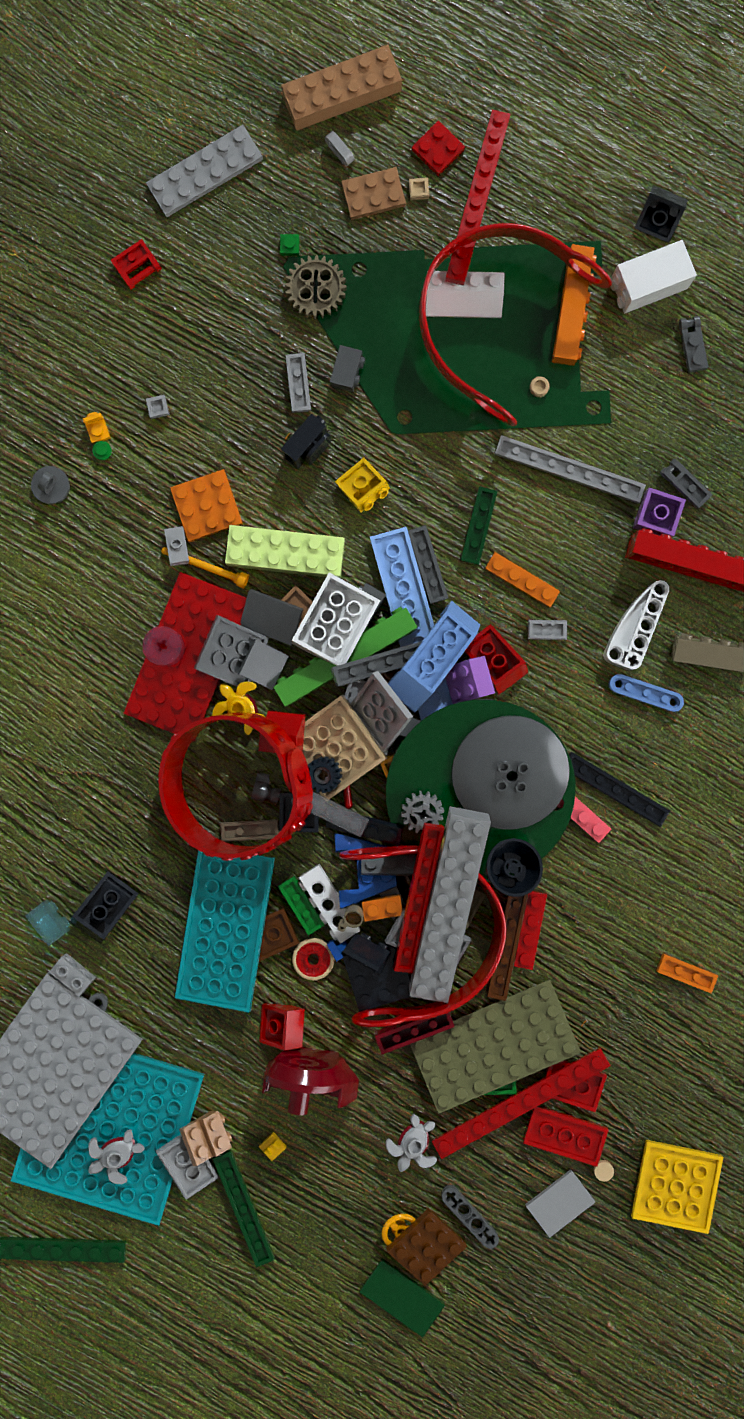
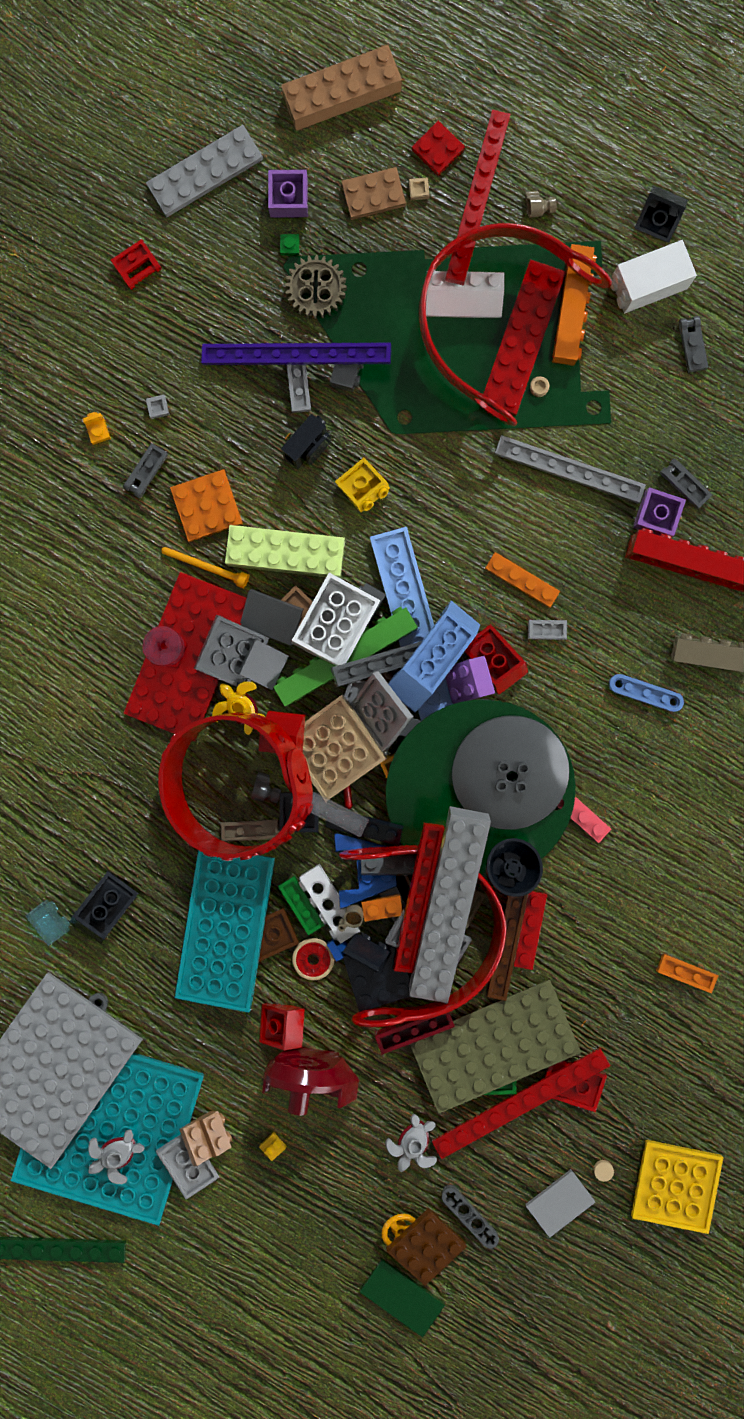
dark grey tile [31,466,70,505] -> none
light grey brick [49,953,96,996] -> none
green plate [92,441,112,460] -> none
light grey plate [164,526,189,566] -> none
dark green plate [213,1149,275,1268] -> none
black bush [308,756,343,793] -> none
light grey beam [325,131,355,166] -> none
light grey gear [401,791,444,833] -> none
dark grey plate [408,525,448,604] -> none
dark green plate [460,486,498,566] -> none
red plate [523,1106,609,1167] -> none
black tile [569,752,670,827] -> none
white beam [603,580,669,670] -> none
none -> dark grey plate [123,443,169,499]
none -> dark purple plate [201,343,392,365]
none -> medium lavender brick [268,170,308,217]
none -> red plate [483,259,566,416]
none -> dark tan piece [525,190,557,218]

